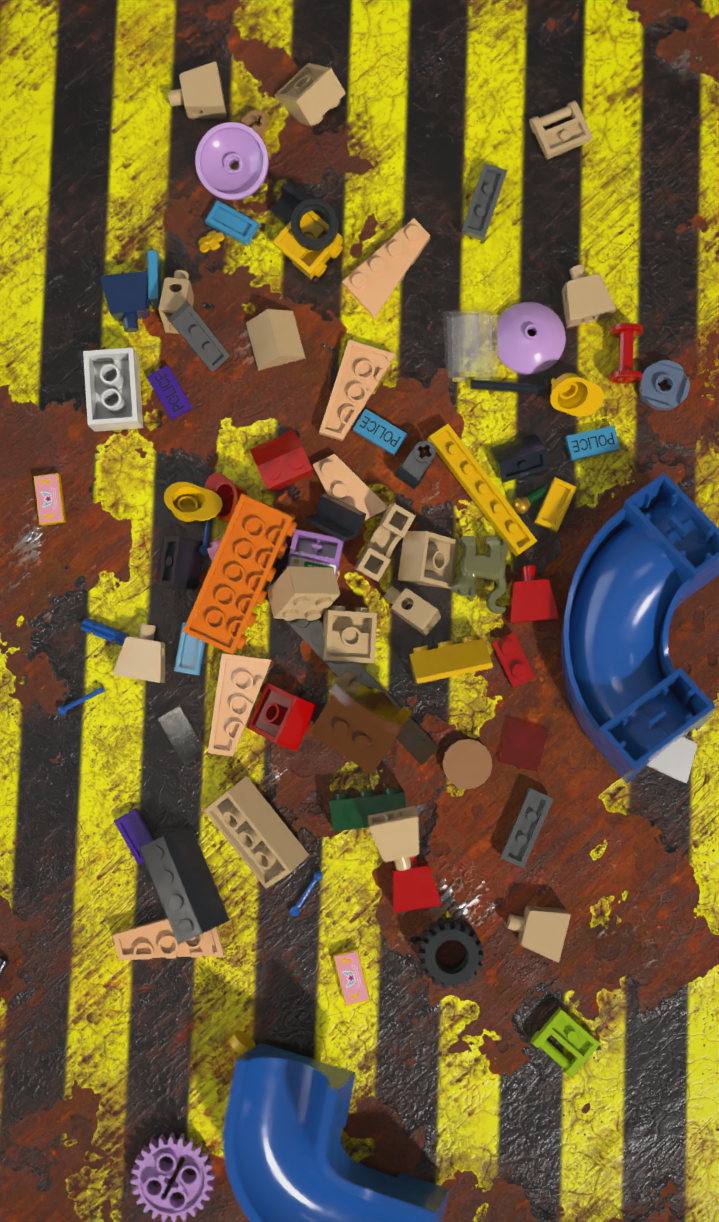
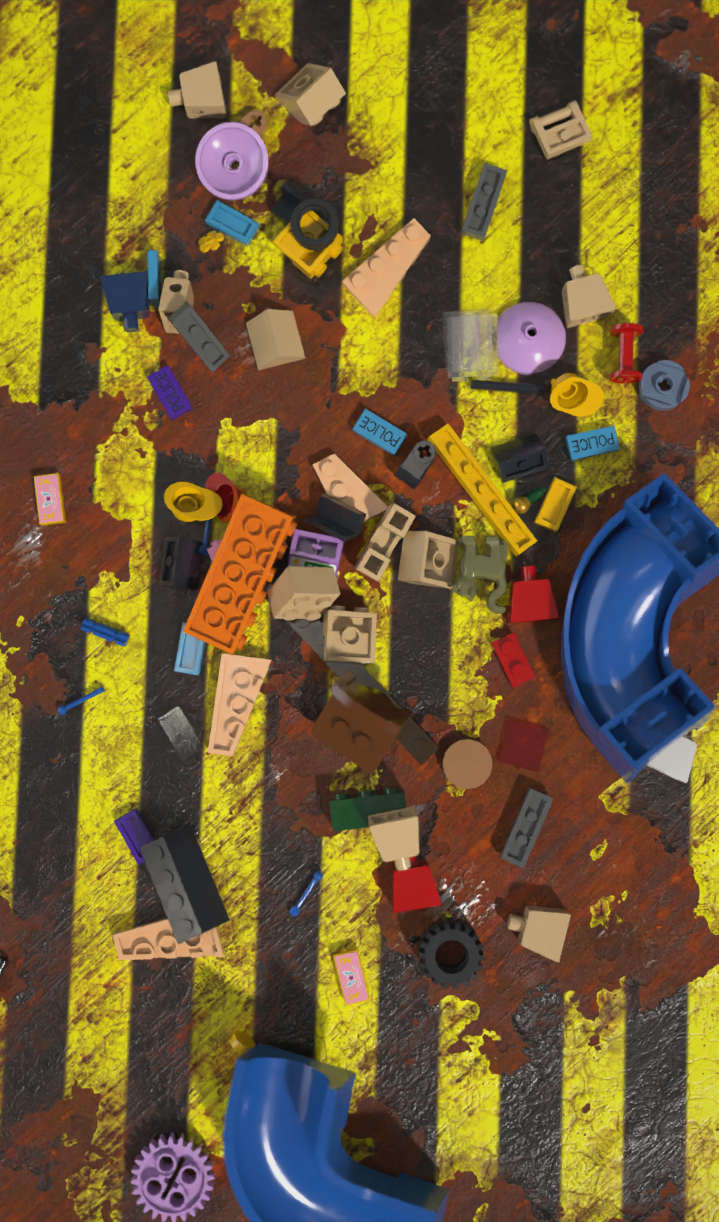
white brick [83,347,143,432] -> none
tan torso [113,624,165,683] -> none
tan slope [204,776,309,889] -> none
red slope [246,682,317,752] -> none
red slope [249,430,314,494] -> none
light nougat wing [319,340,395,441] -> none
tan torso [384,586,441,637] -> none
yellow slope [409,635,493,684] -> none
lime plate [530,1007,600,1077] -> none

